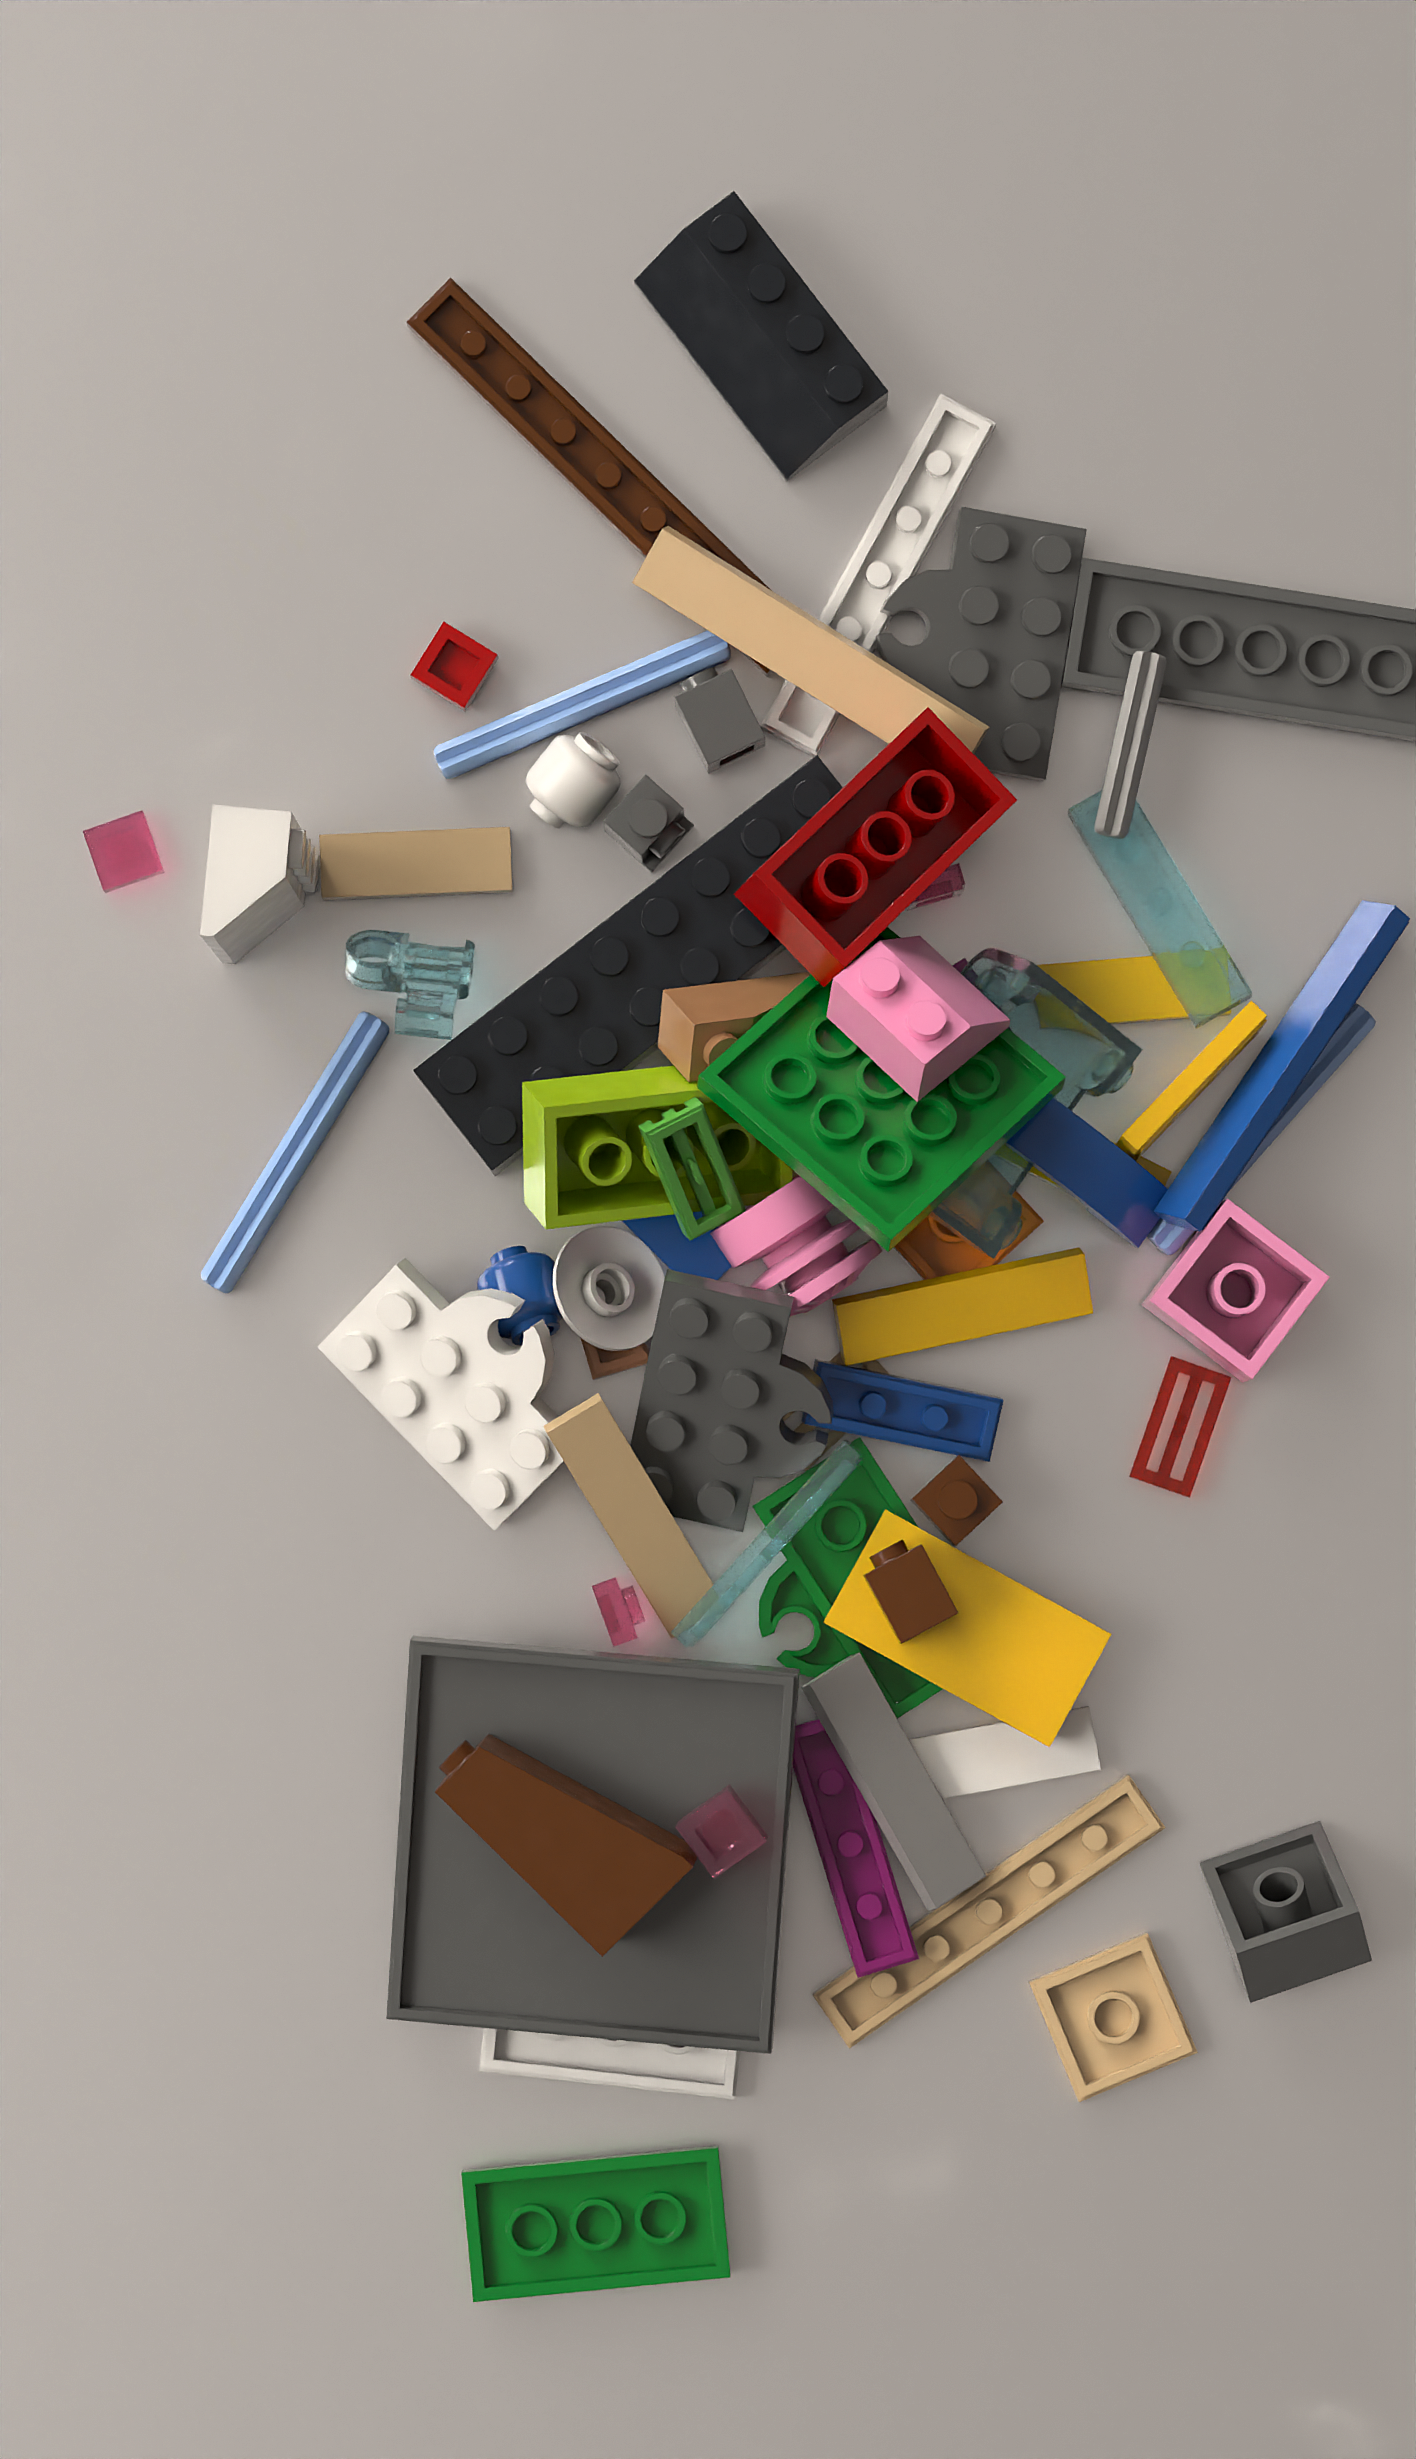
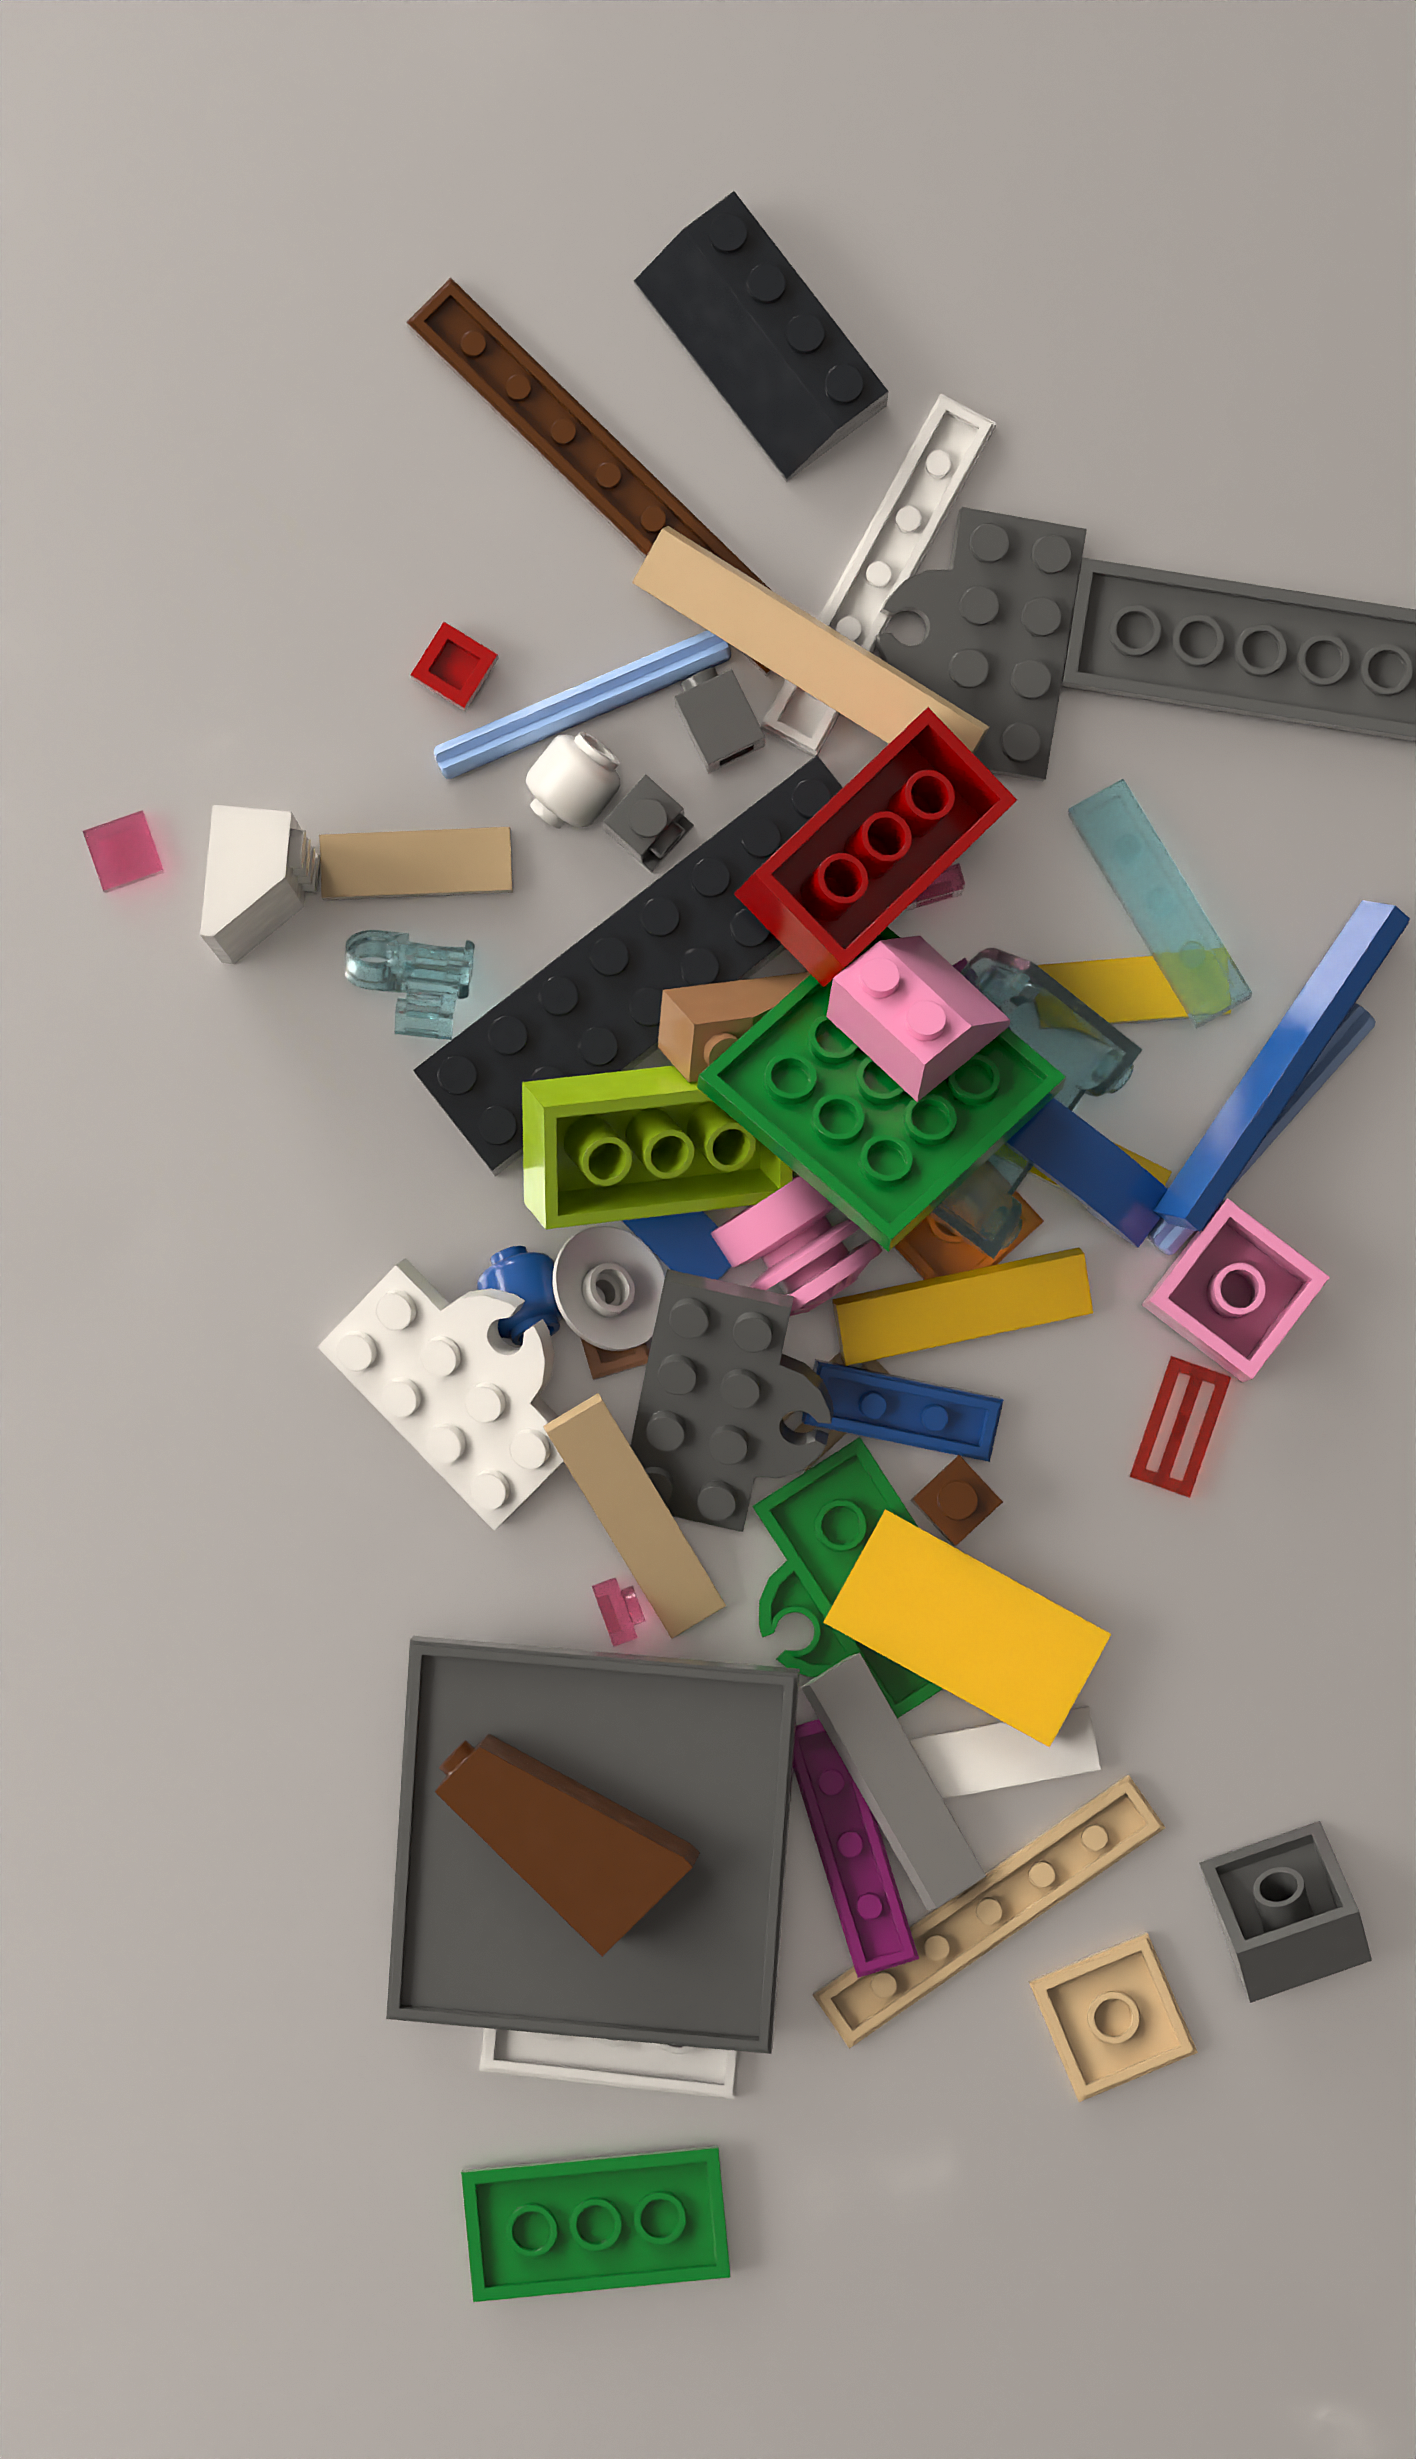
light blue axle [201,1011,389,1293] -> none
bright green tile [638,1097,746,1241] -> none
clear light blue tile [670,1440,864,1648] -> none
clear pink plate [675,1784,768,1879] -> none
reddish brown brick [863,1539,958,1644] -> none
light grey axle [1094,651,1167,839] -> none
yellow tile [1116,1001,1267,1161] -> none

